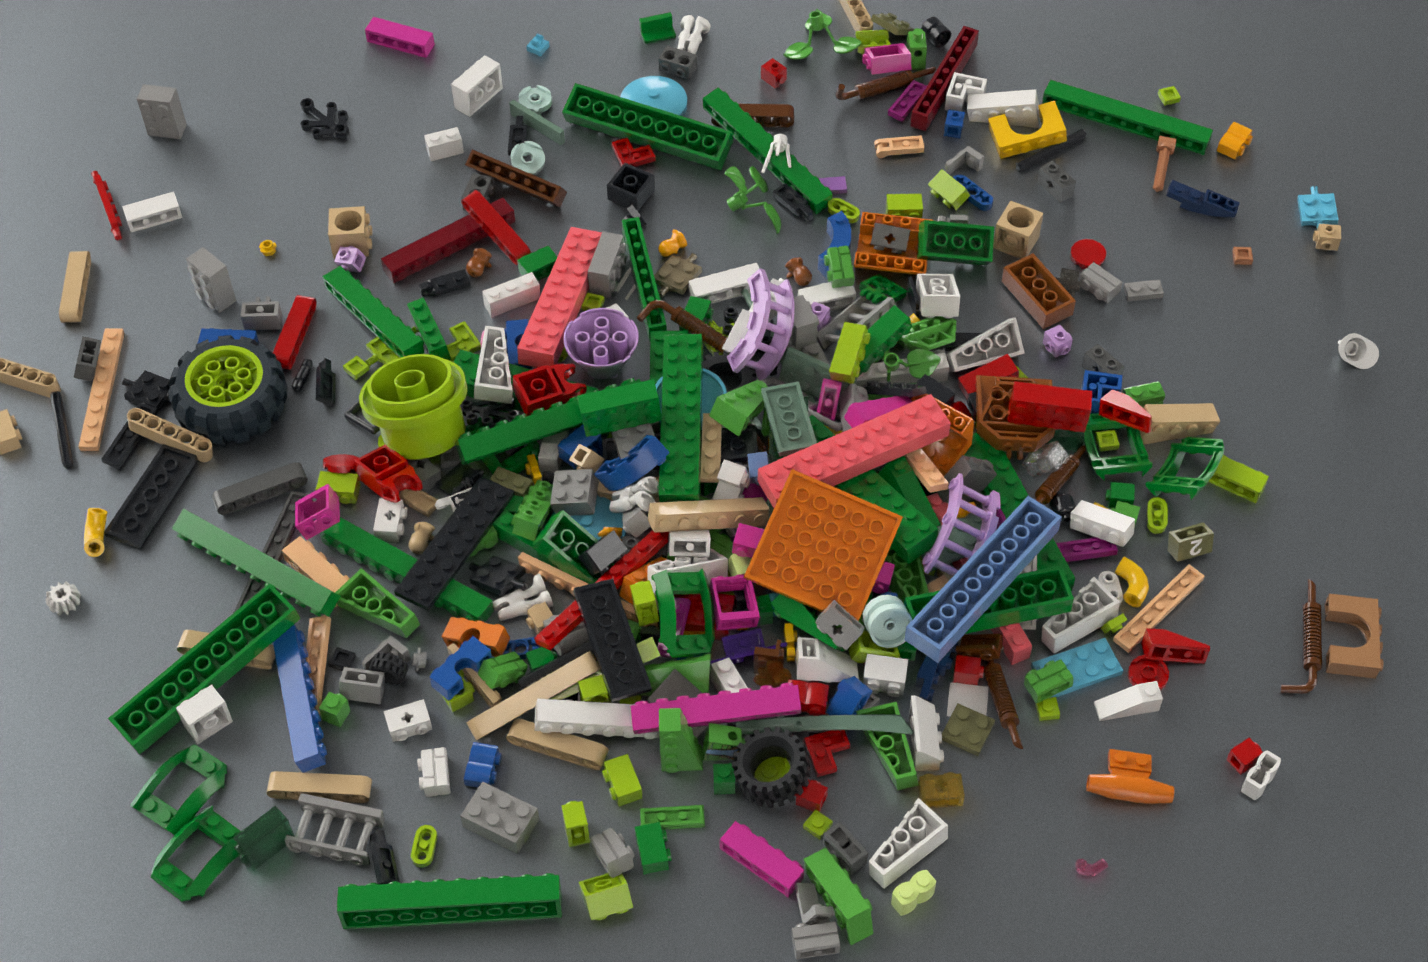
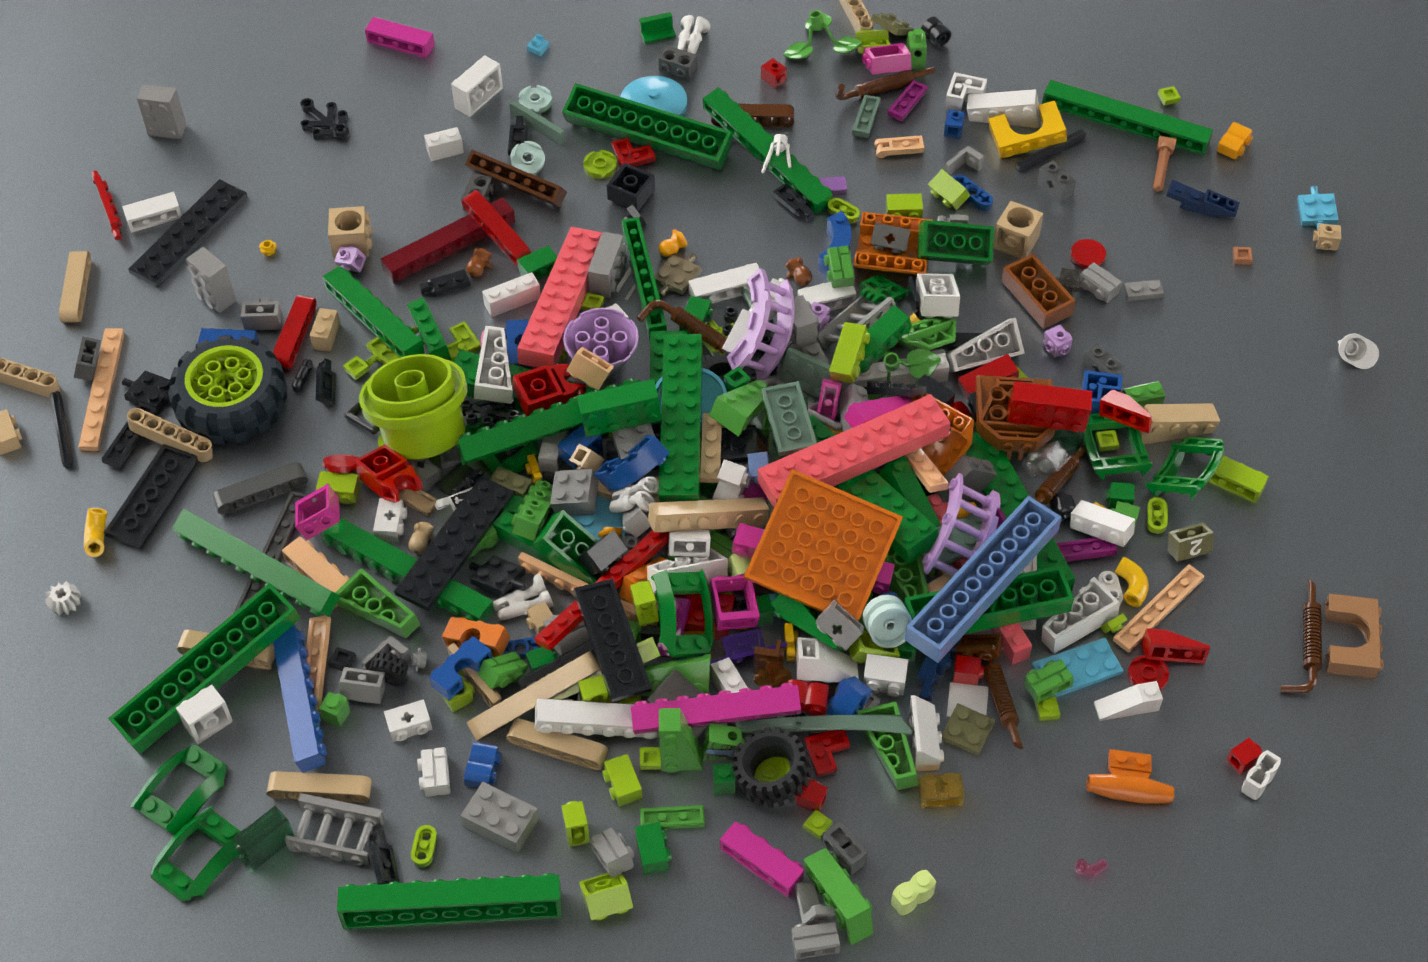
bright green plant [724,166,781,234] -> none
white wedge [869,798,948,889] -> none
dark red brick [910,26,979,131] -> none
none -> black plate [128,179,248,288]
none -> tan brick [309,308,341,352]
none -> light nougat brick [566,347,614,391]
none -> lime tile [583,150,617,179]
none -> lime plate [640,747,661,770]
none -> green brick [724,366,750,392]
none -> sand green plate [852,95,881,138]

